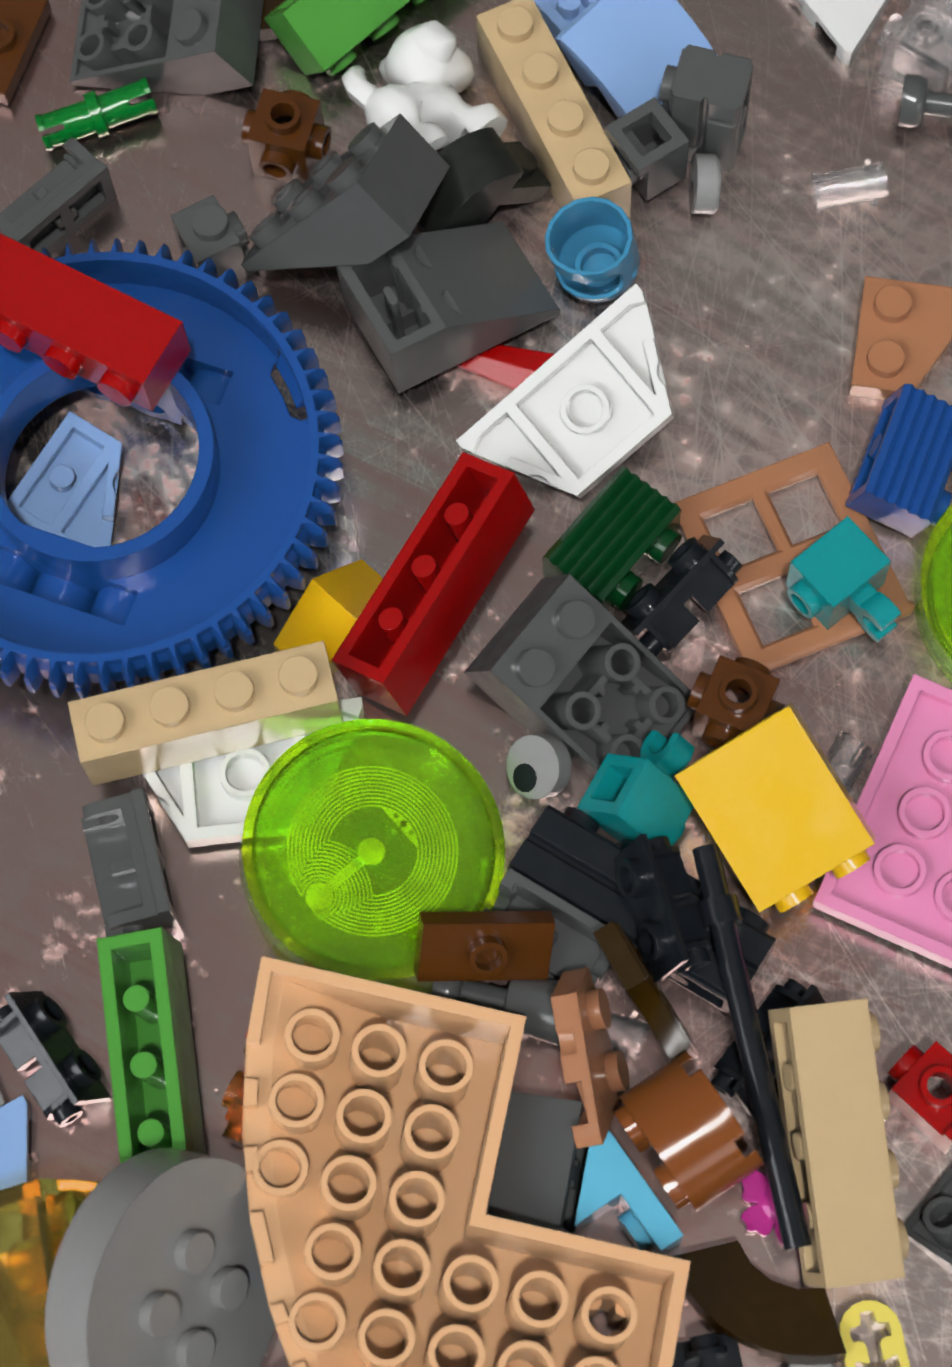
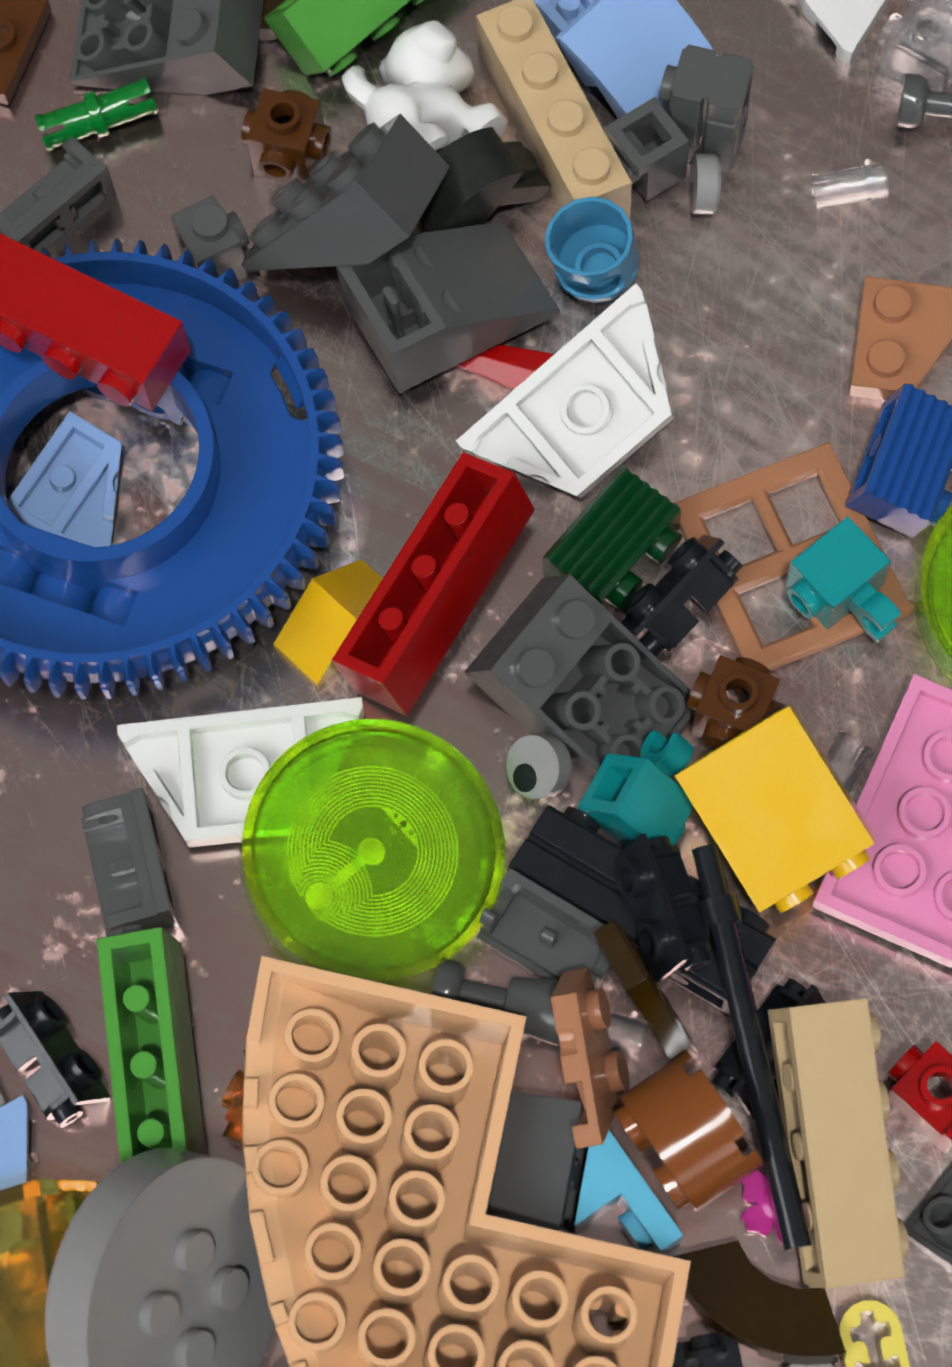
tan brick [67,641,344,786] -> none
reddish brown plate [413,911,556,982] -> none

